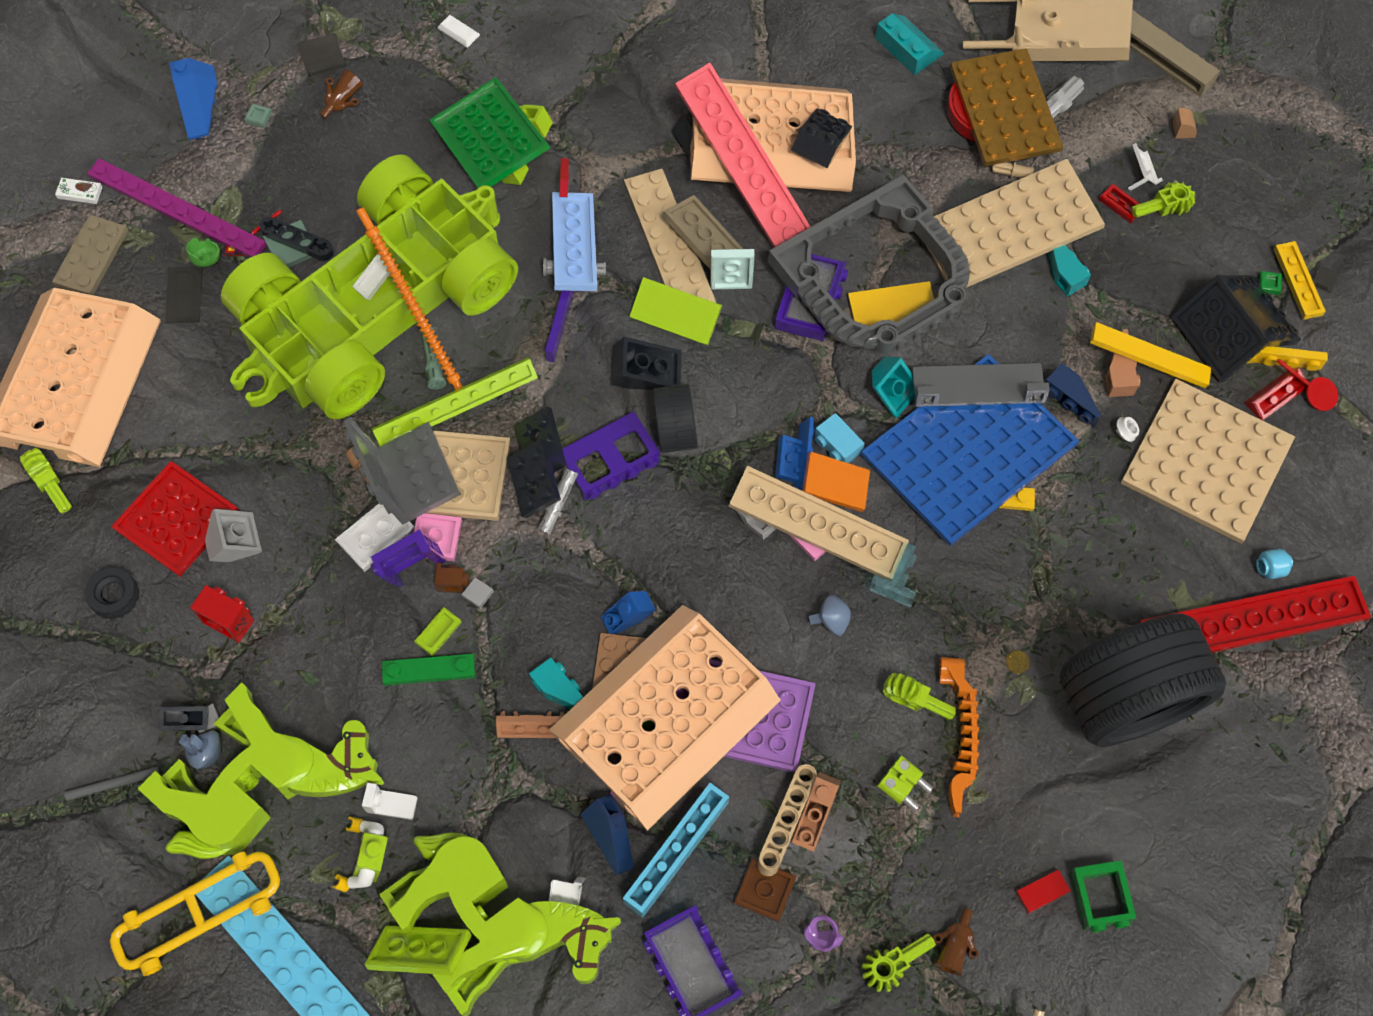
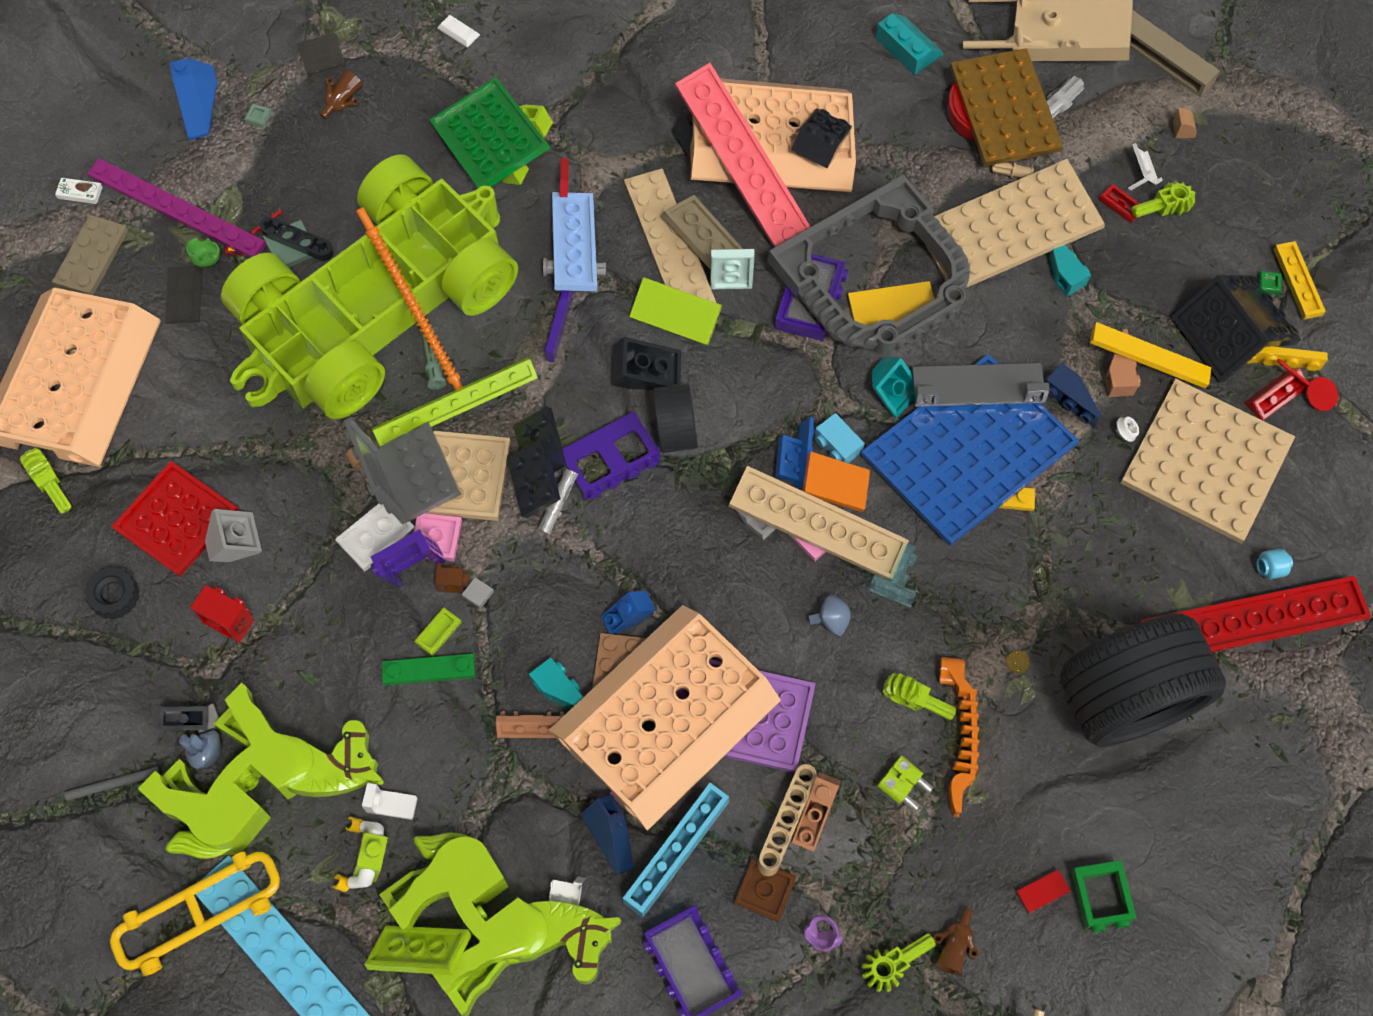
white tile [352,255,391,301] -> none

